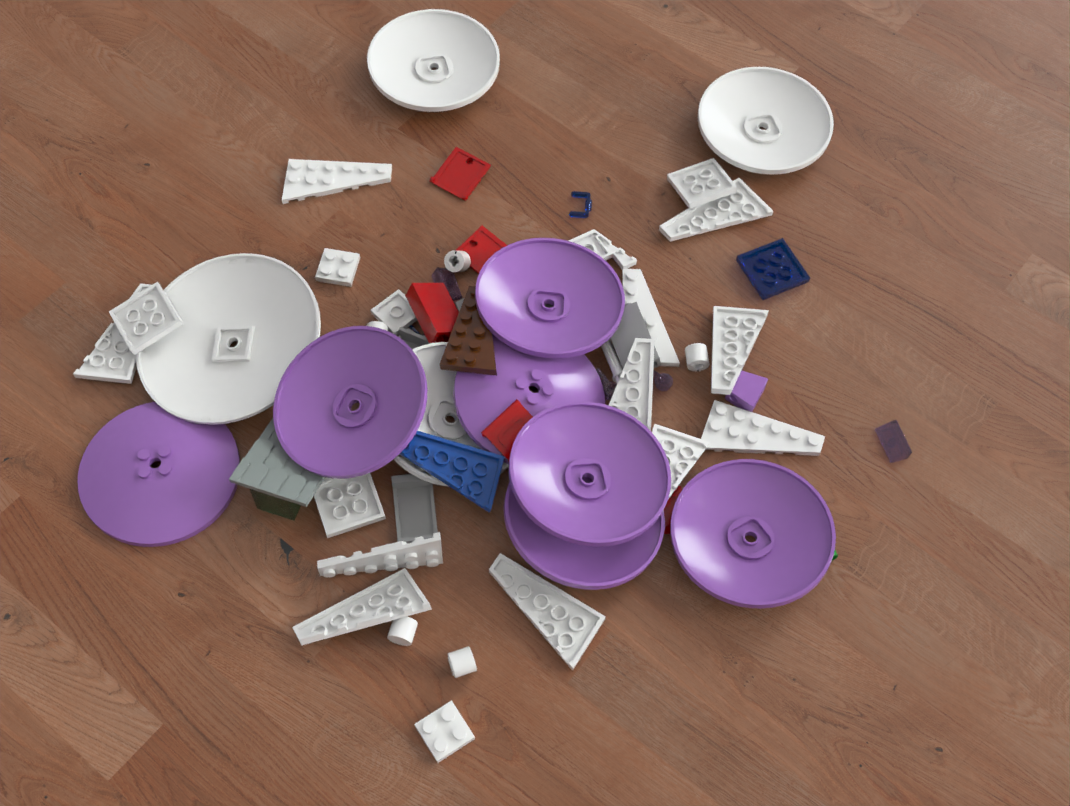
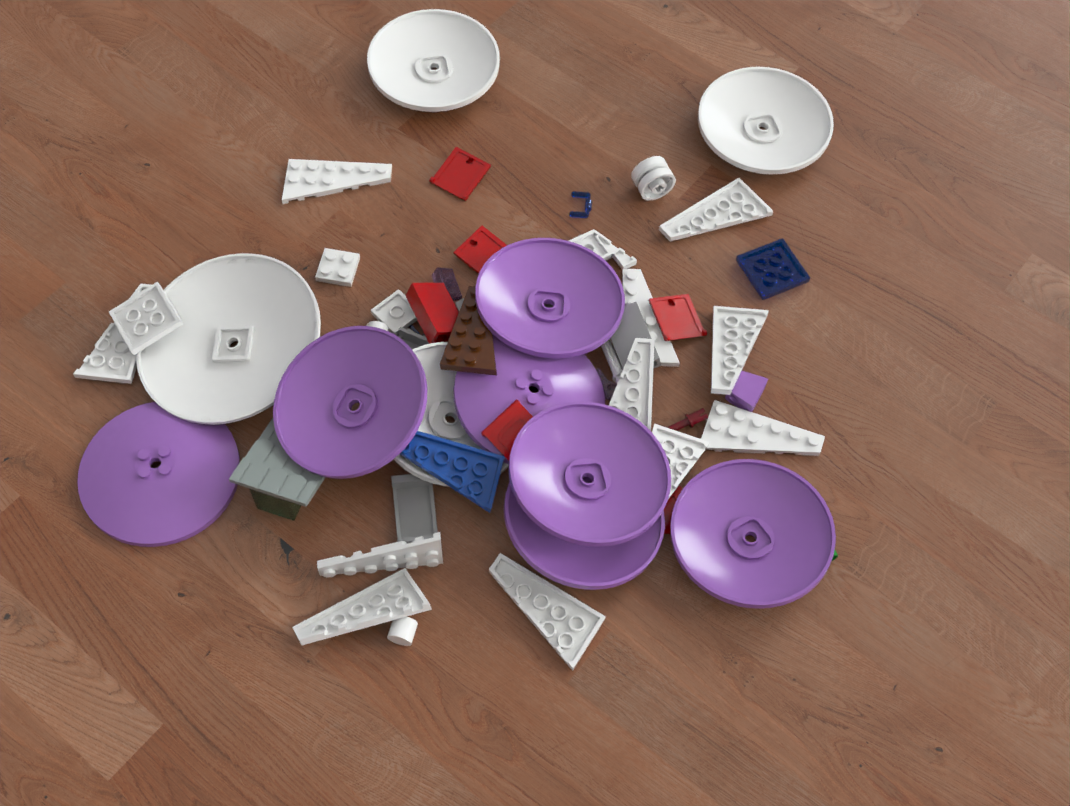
white plate [314,473,386,538] -> none
white plate [414,700,475,763] -> none
white piece [444,250,471,272] -> none
white piece [447,646,477,678] -> none
clear purple plate [653,369,673,391] -> none
white plate [667,158,737,209] -> none
white piece [685,343,710,372] -> none
clear purple slope [875,420,912,463] -> none
none -> white wheel [631,156,676,201]
none -> container [648,294,707,341]
none -> dark red pin [663,408,708,431]

